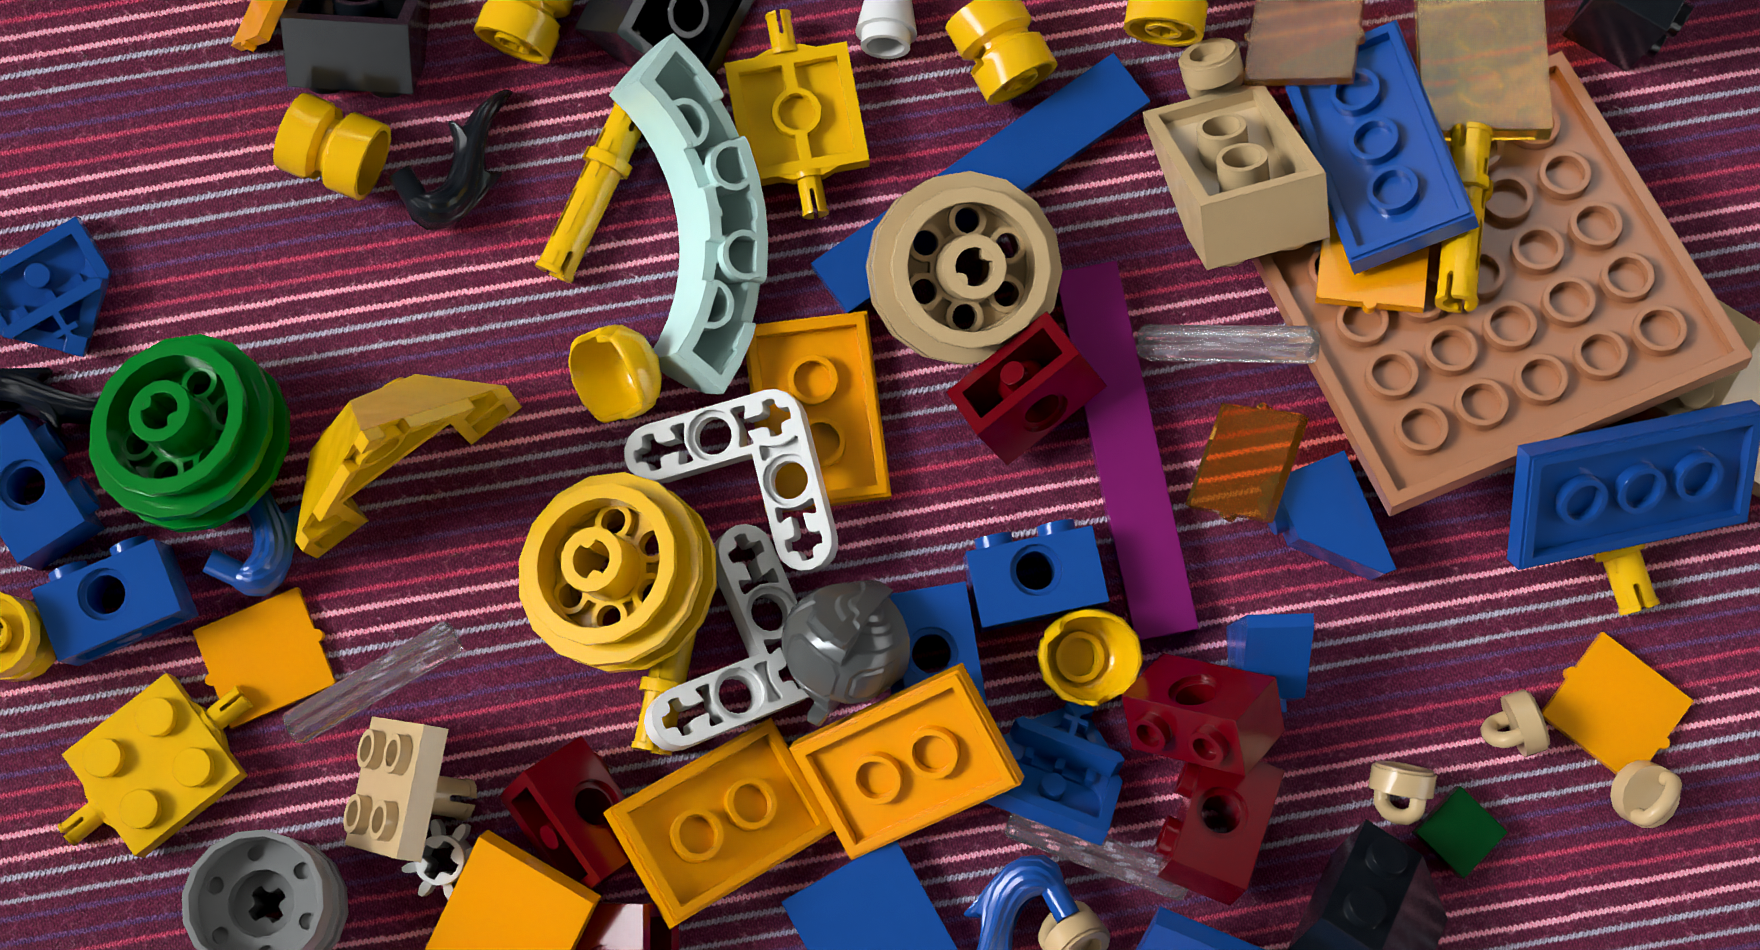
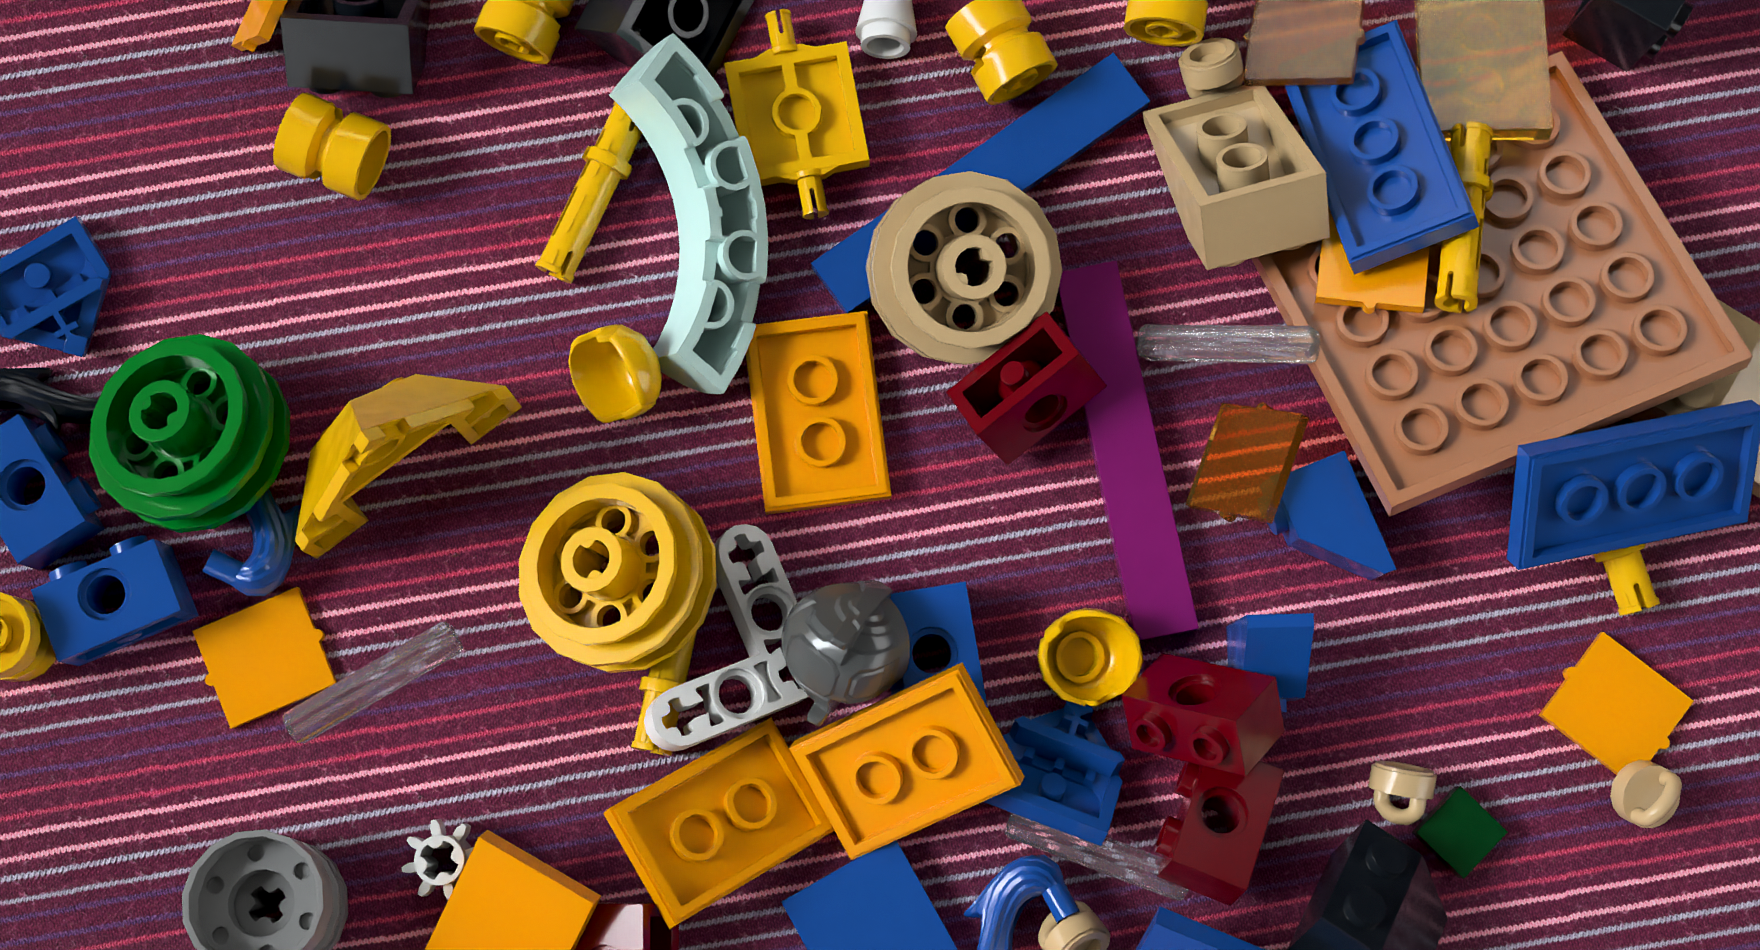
yellow plate [58,673,254,858] -> none
tan plate [343,716,477,863] -> none
black piece [389,89,513,231] -> none
dark red brick [498,735,632,890] -> none
white beam [624,389,838,572] -> none
blue brick [963,519,1109,633] -> none
tan tile [1480,689,1550,758] -> none

